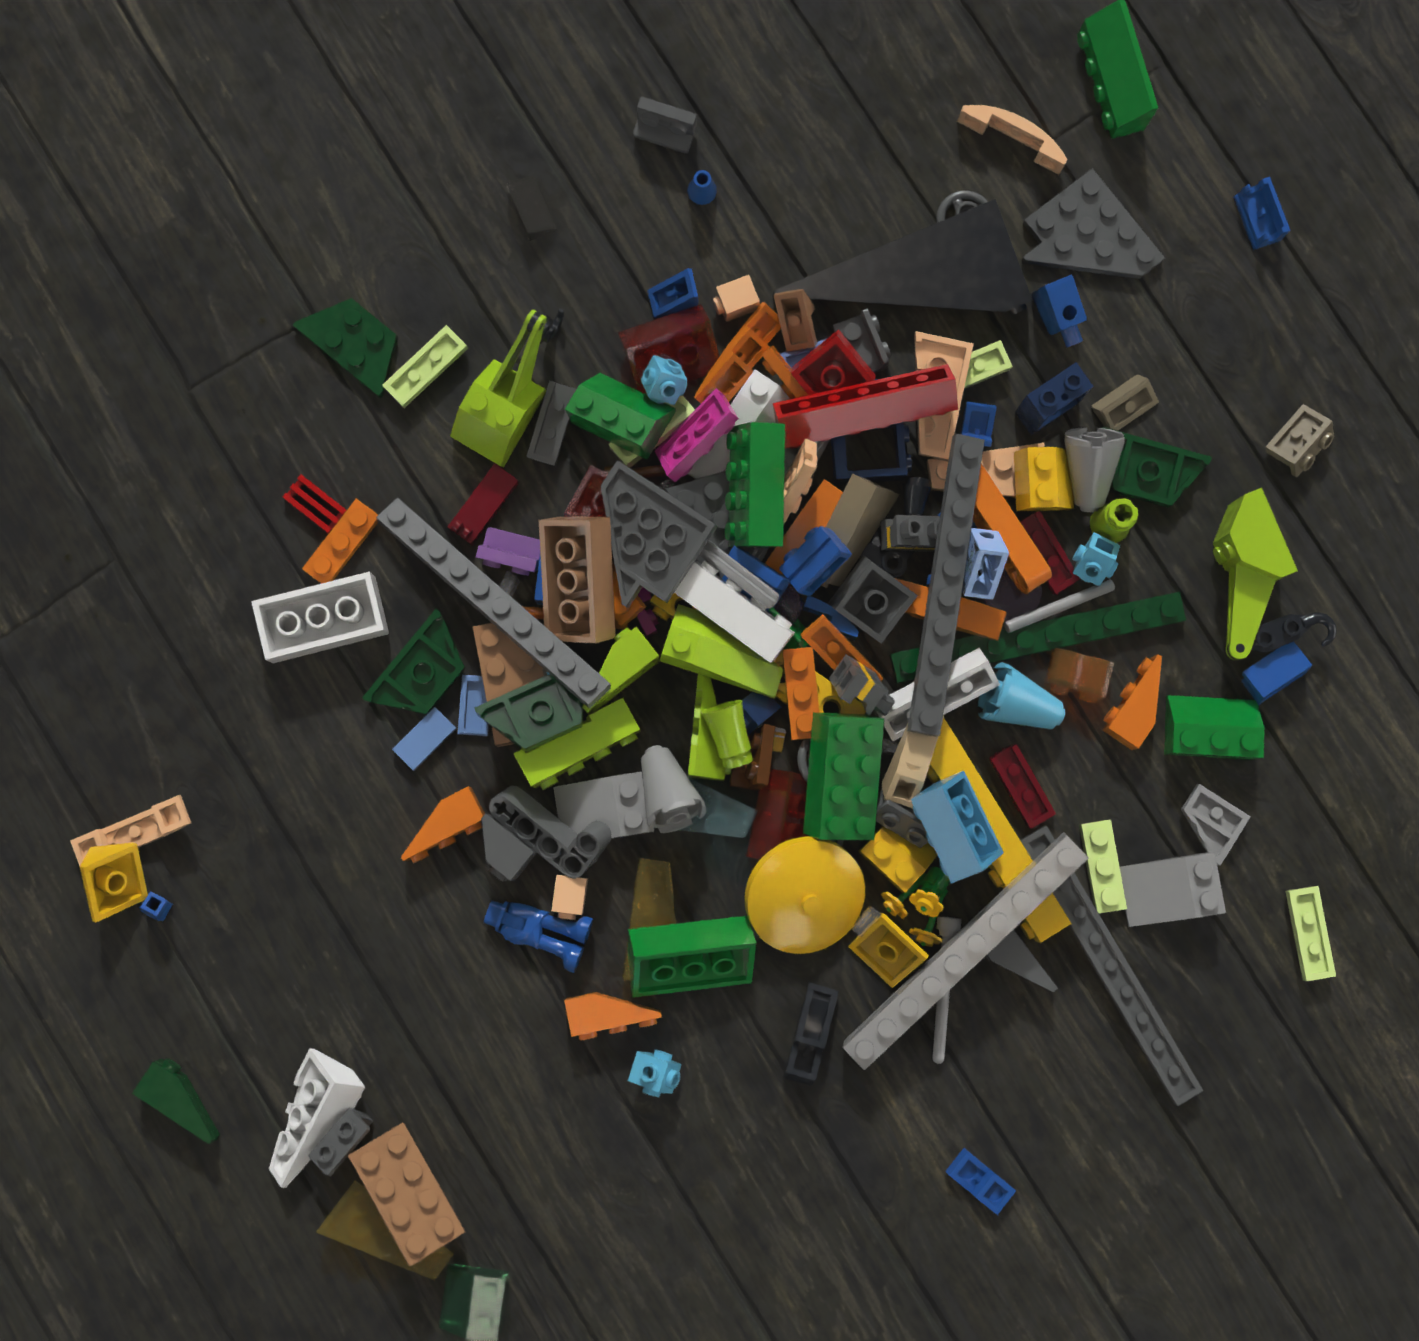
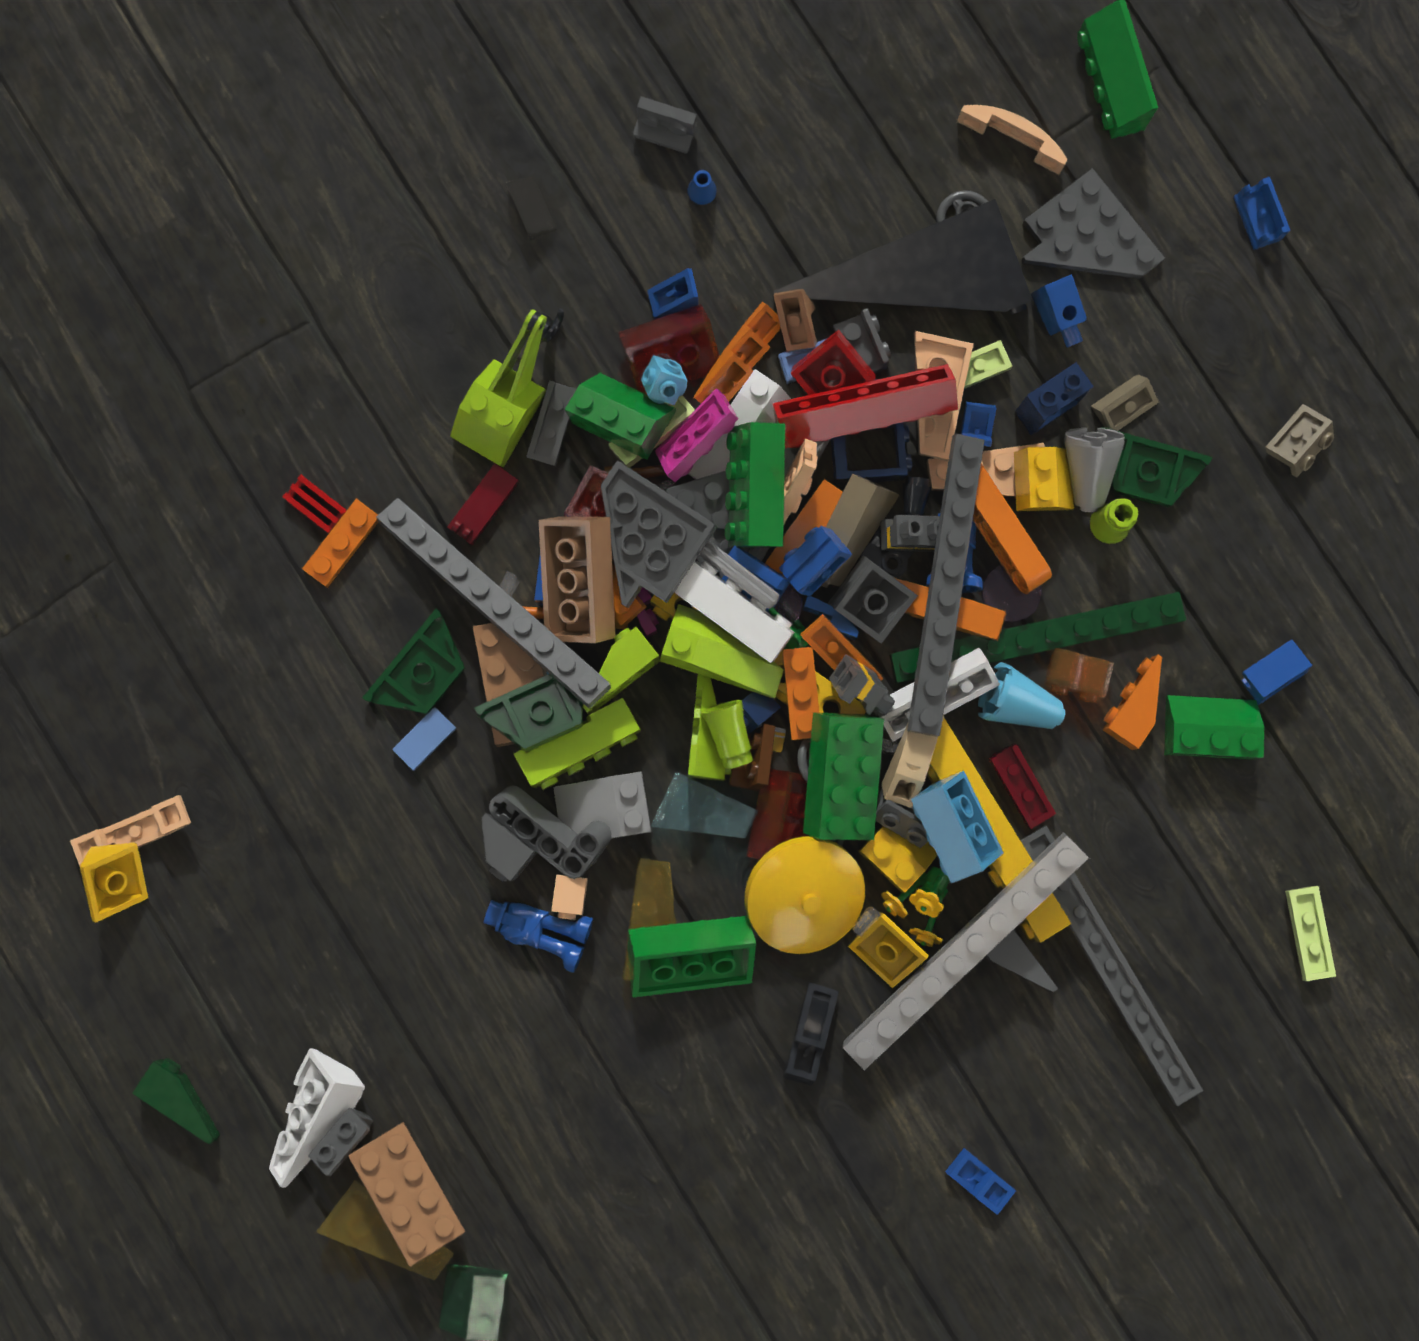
blue piece [140,891,173,921] -> none
white brick [251,572,389,663] -> none
dark green wing [293,298,398,399] -> none
yellowish green plate [382,325,468,408] -> none
orange slope [401,786,485,864] -> none
medium blue tile [457,675,489,736] -> none
medium lavender bracket [476,527,540,576] -> none
orange slope [564,992,662,1040] -> none
medium azure brick [628,1050,681,1097] -> none
light grey cone [641,745,707,833] -> none
light nougat brick [713,275,760,322] -> none
orange plate [762,345,808,399] -> none
light grey piece [932,917,962,1064] -> none
light blue torso [962,528,1009,600] -> none
light grey bar [1004,579,1115,633] -> none
dark red hinge [1020,510,1080,594] -> none
medium azure brick [1072,532,1120,587] -> none
yellowish green plate [1079,819,1127,914] -> none
light grey slope [1120,852,1226,927] -> none
light grey wing [1181,784,1250,866] -> none
lime slope [1213,488,1337,660] -> none

